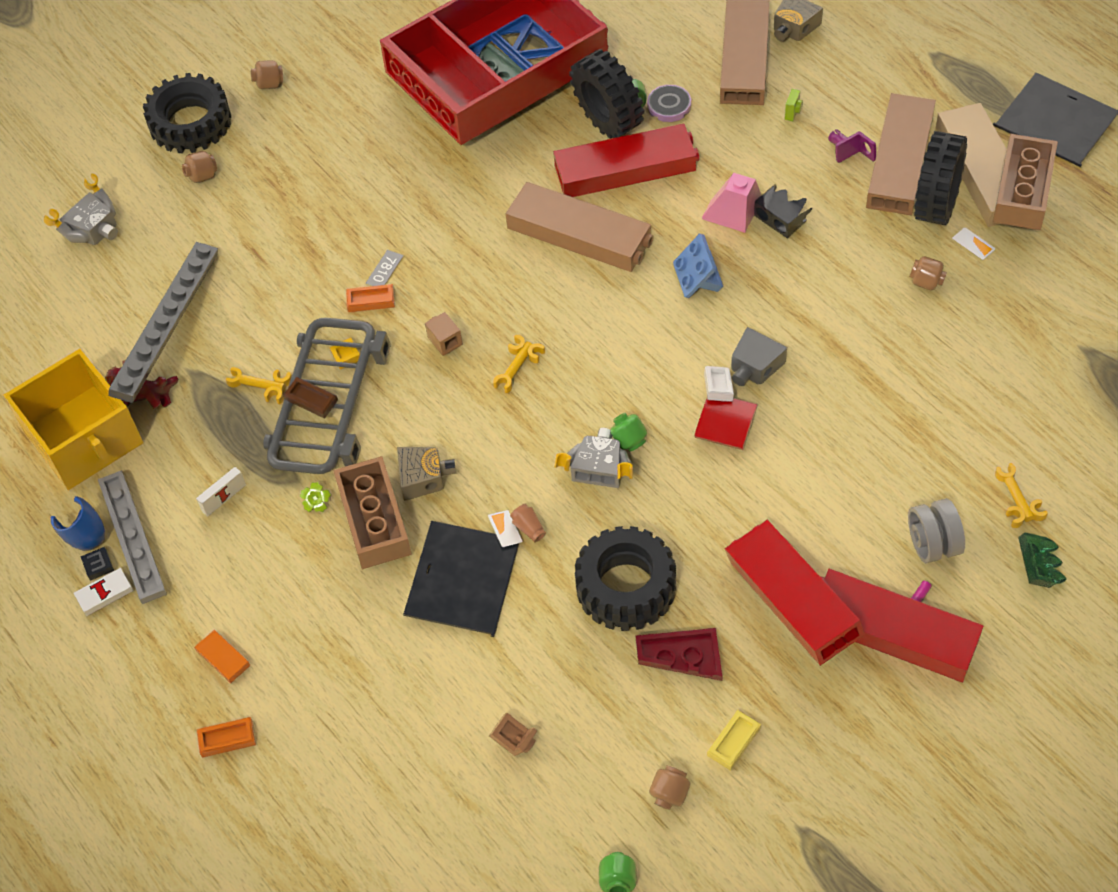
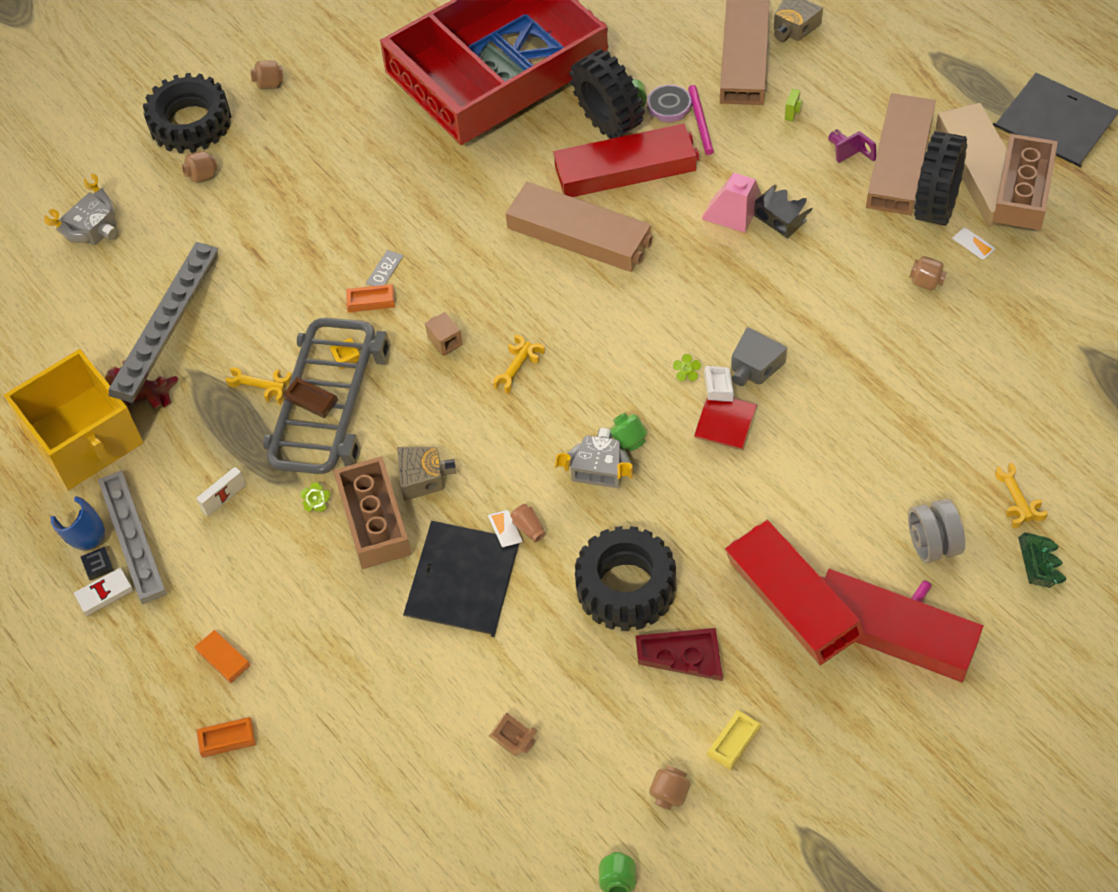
medium blue bracket [673,233,723,298] -> none
none -> lime plant [673,354,701,381]
none -> dark pink bar [688,85,714,155]

